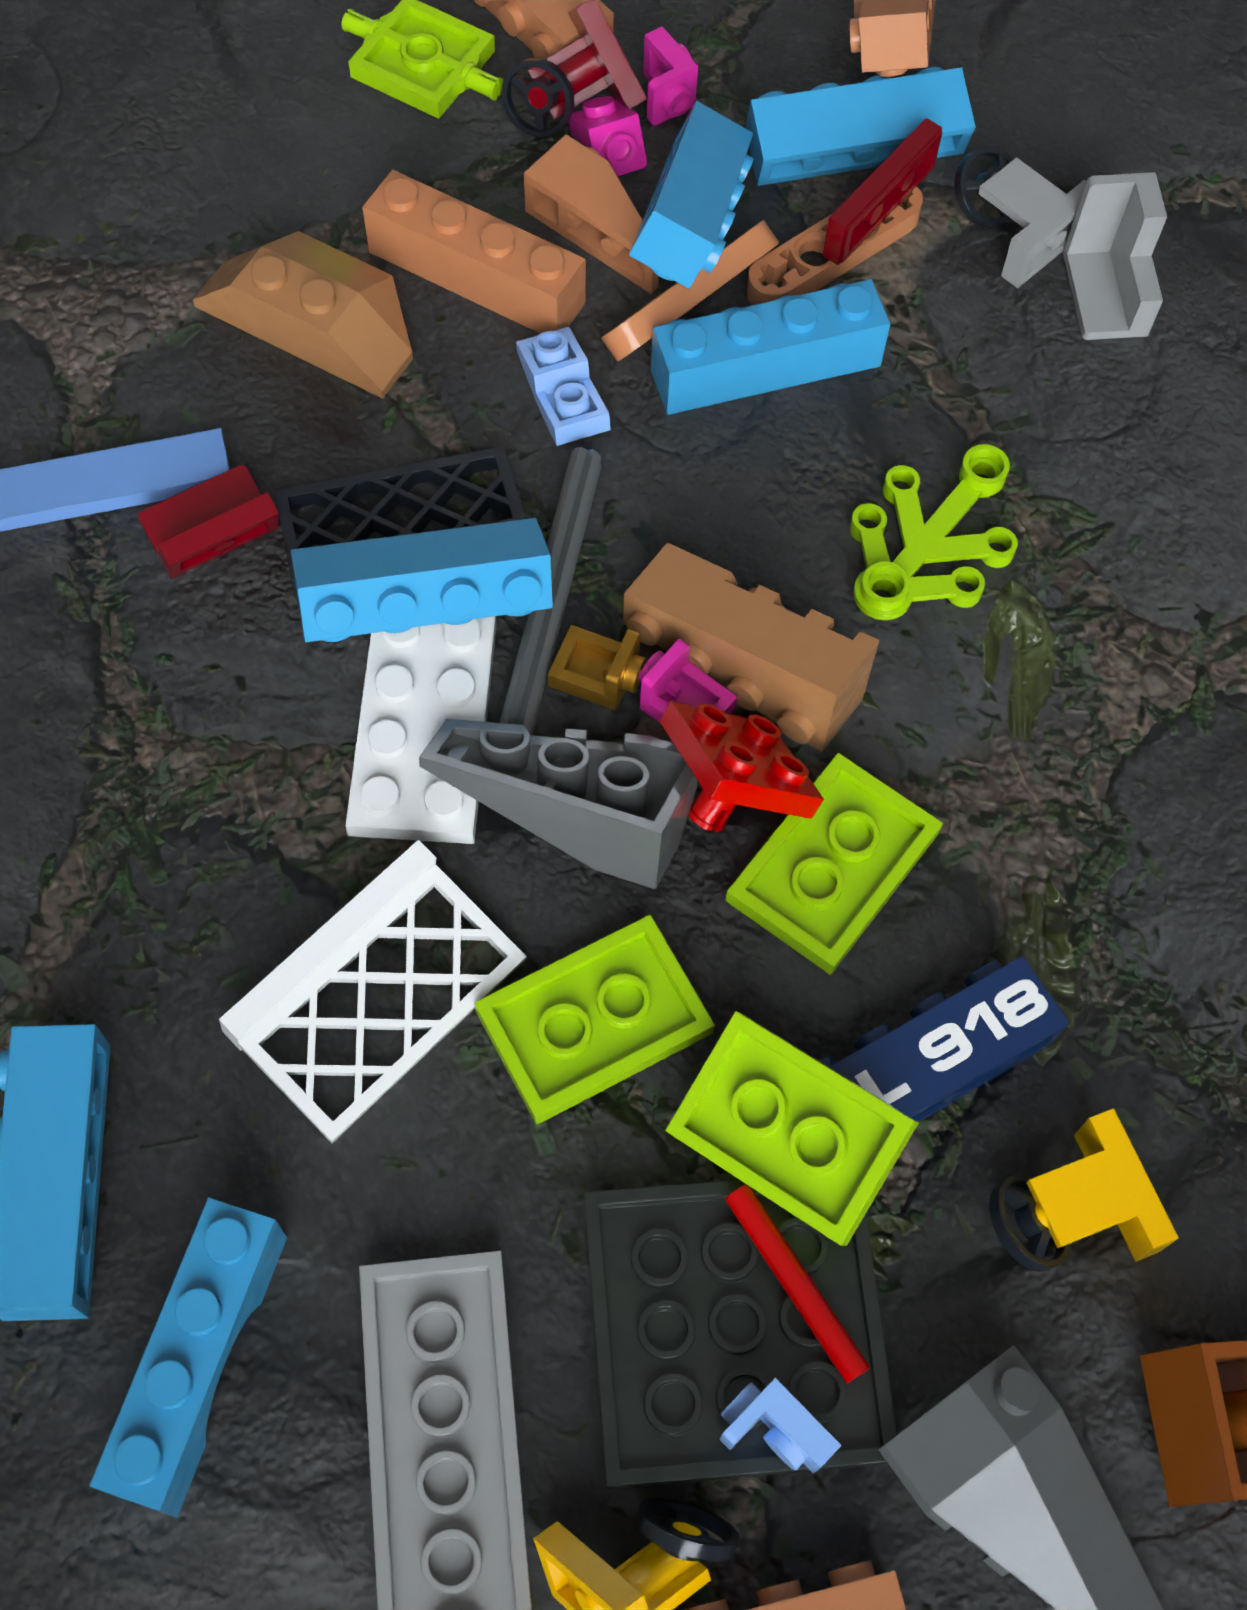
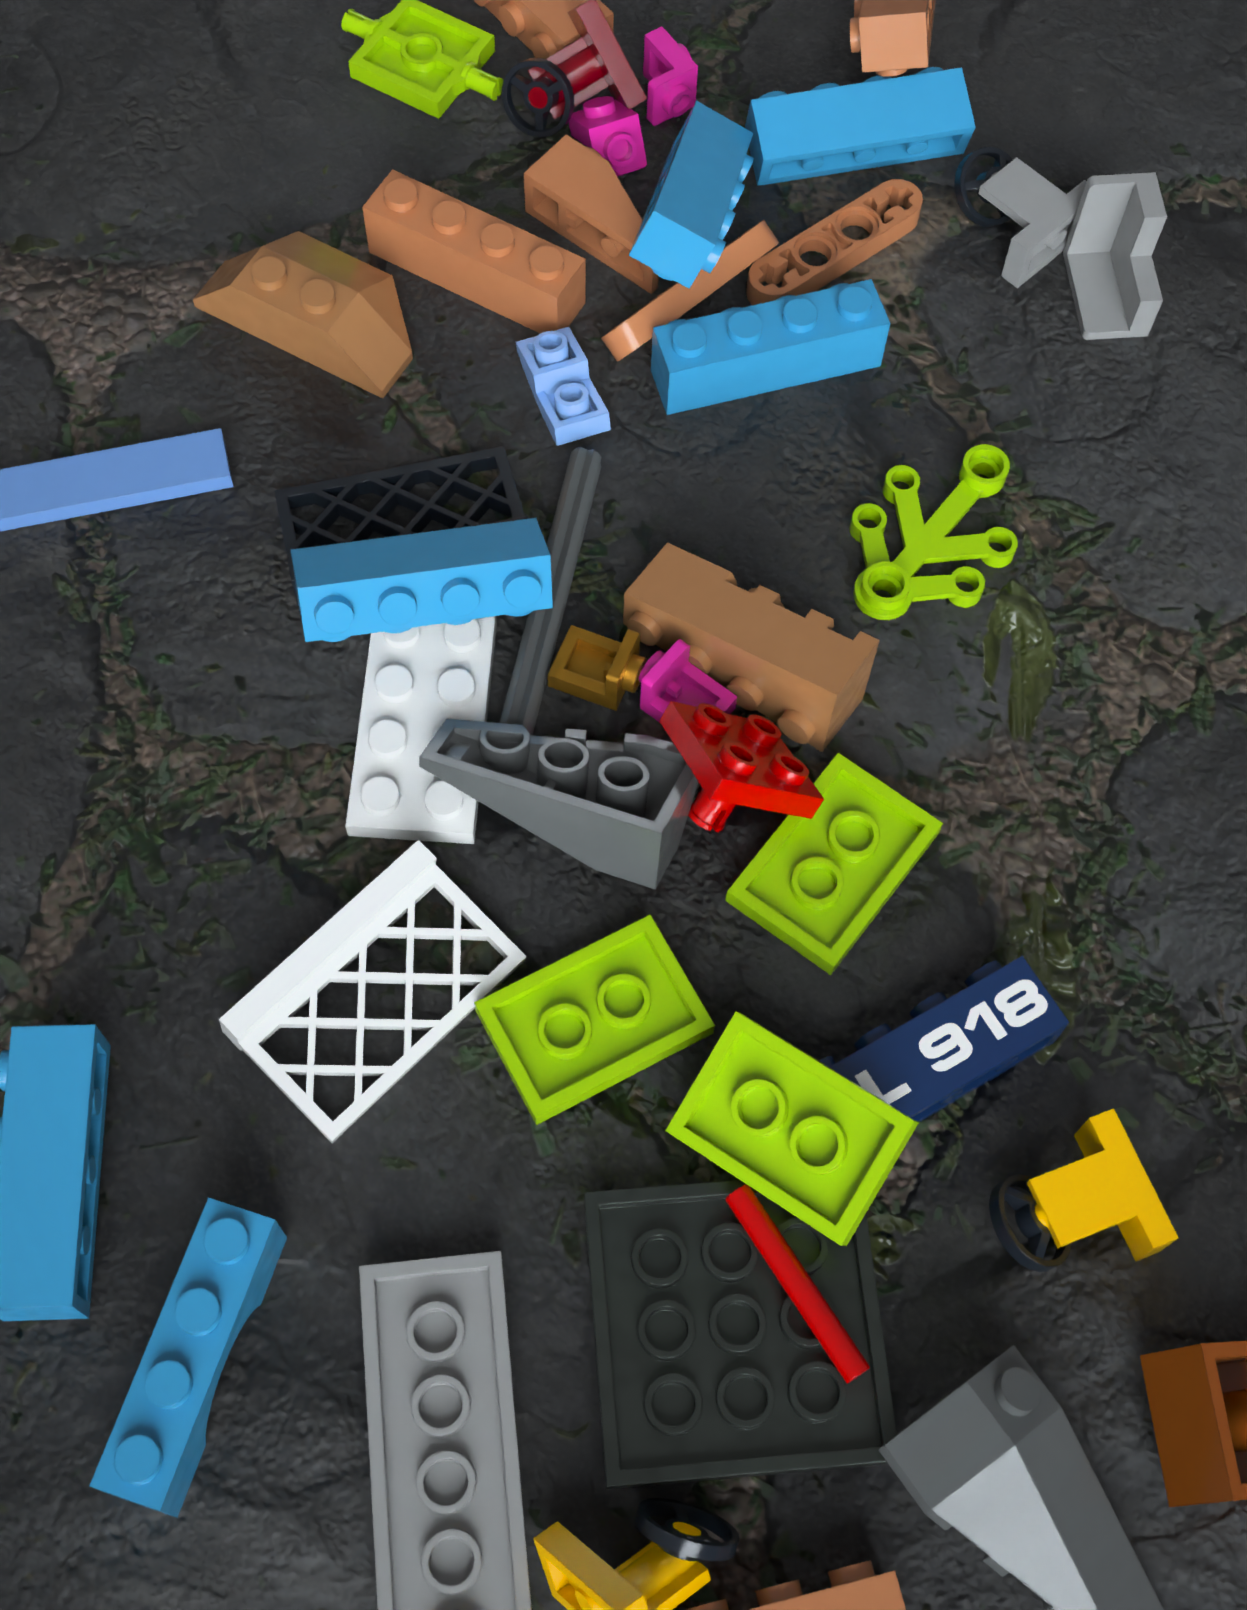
dark red panel [138,465,279,579] -> none
light blue bracket [719,1378,841,1474] -> none
dark red tile [823,118,943,265] -> none

